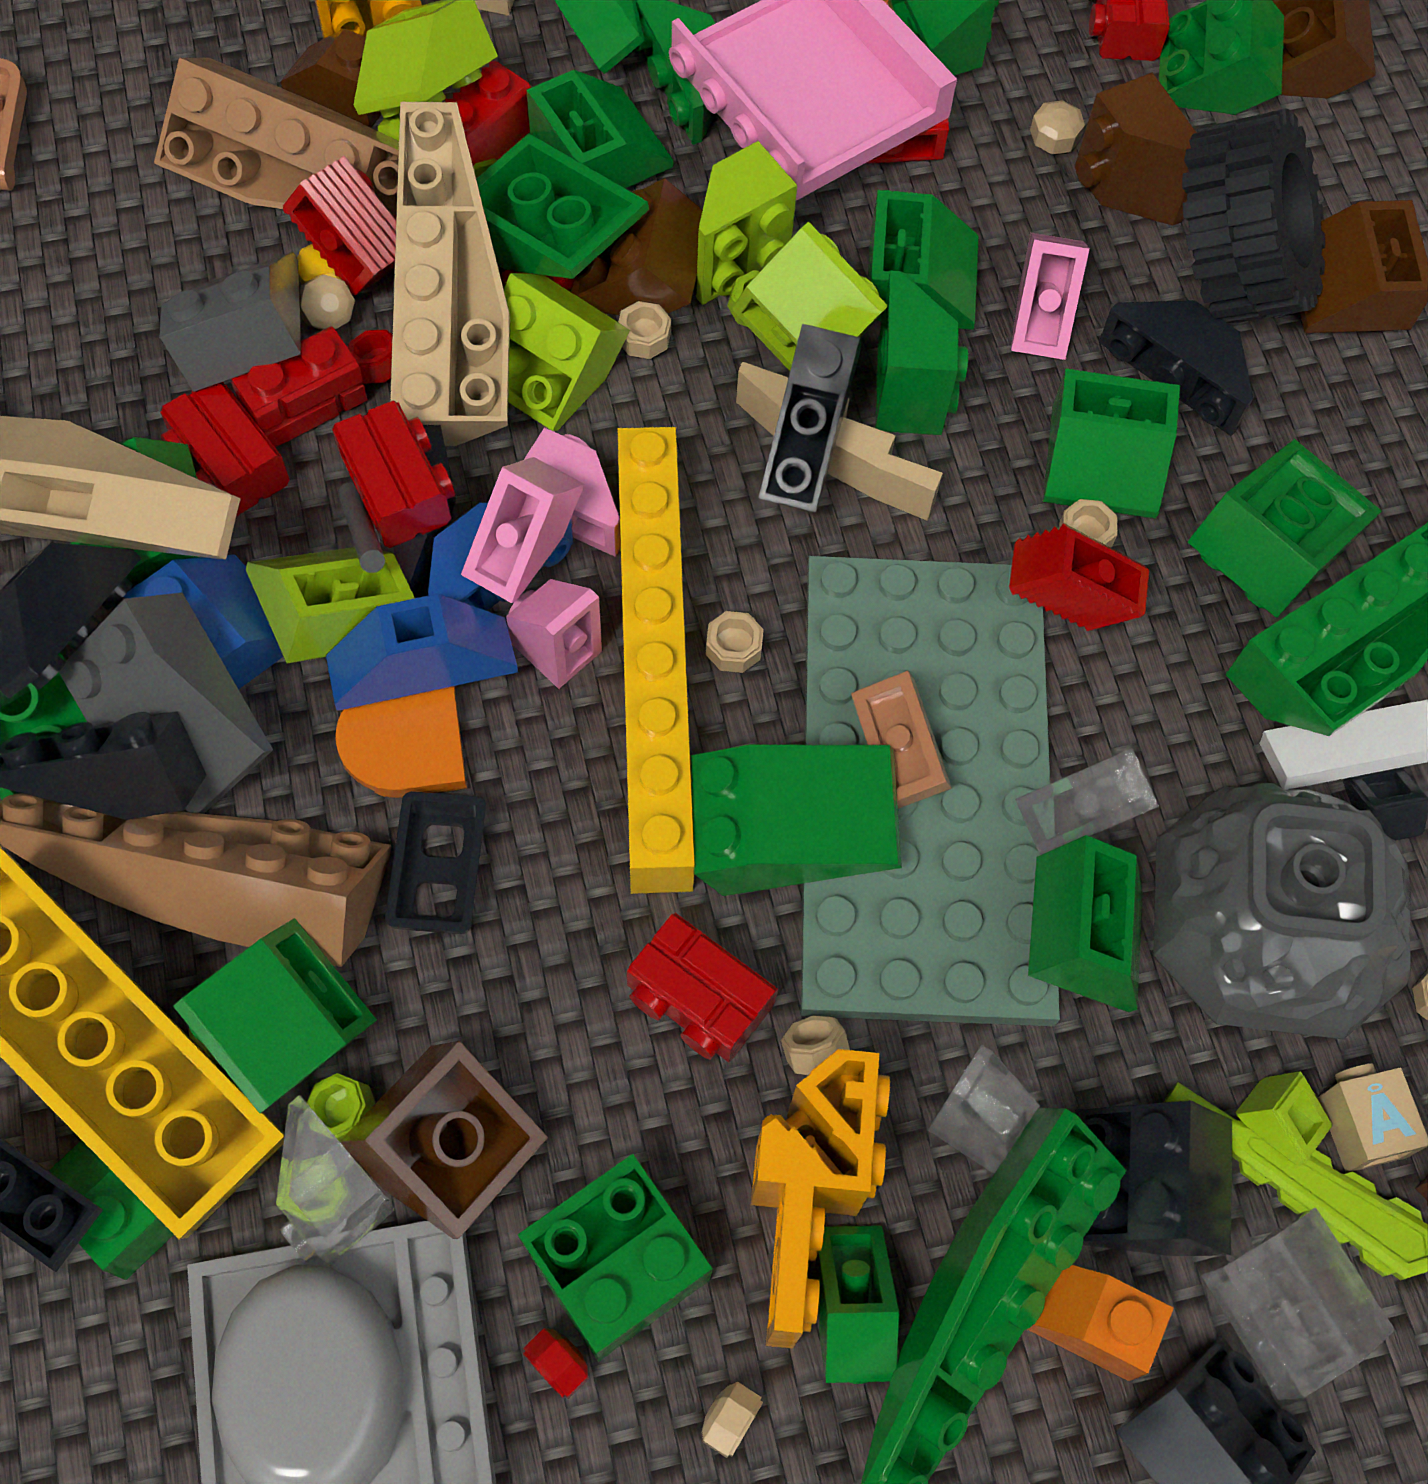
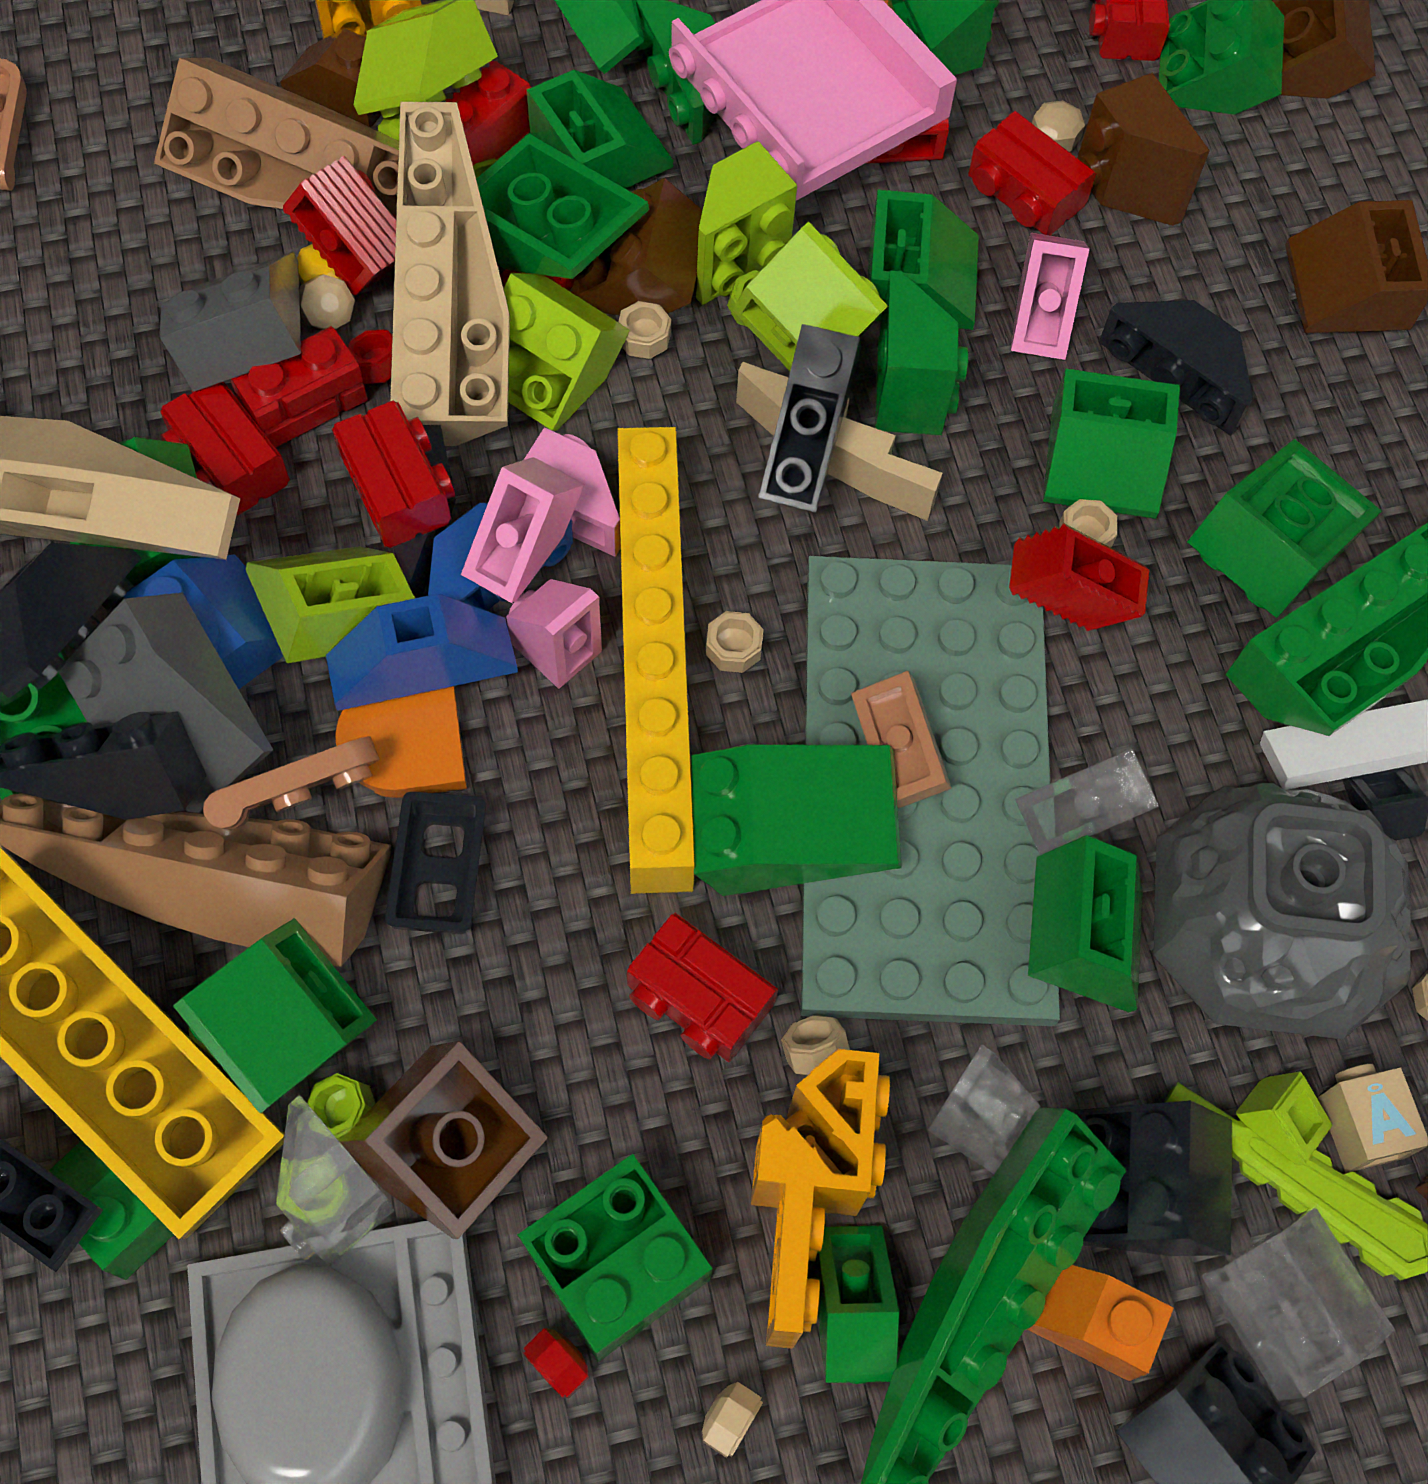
dark grey bar [338,482,385,573] -> none
black tyre [1182,108,1325,324] -> none
none -> nougat plate [203,736,380,830]
none -> red brick [968,111,1097,236]

